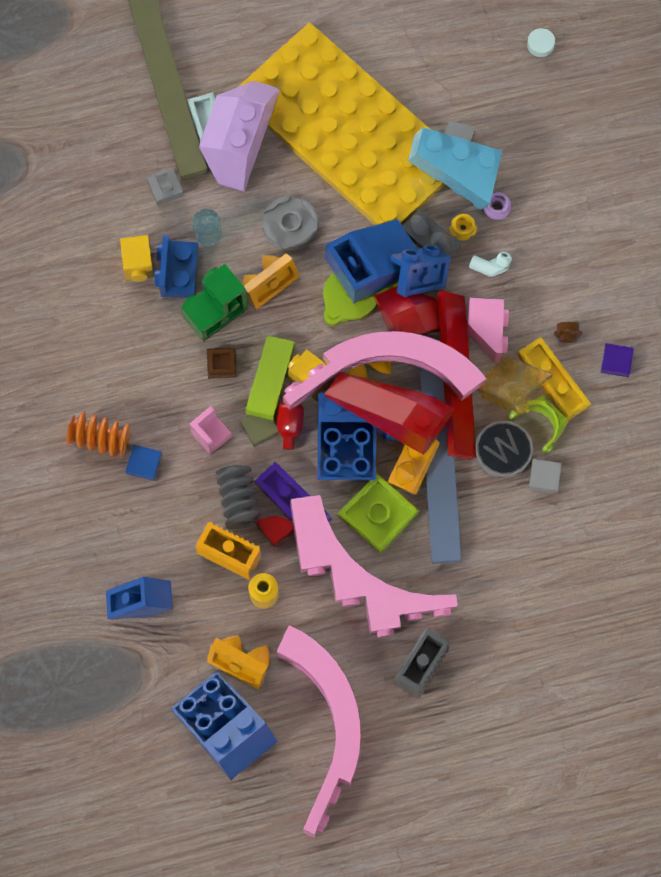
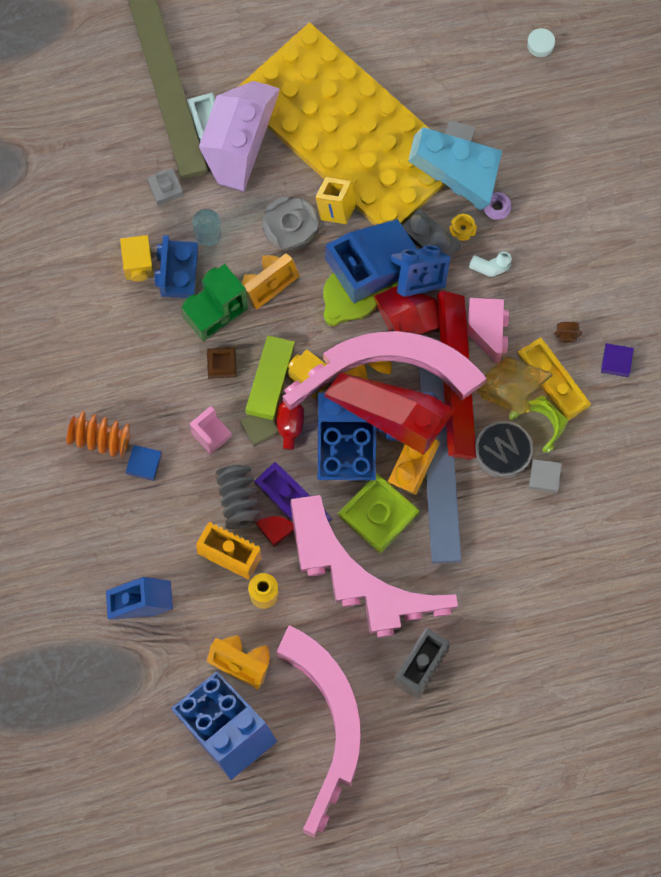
none -> yellow brick [315,177,356,225]

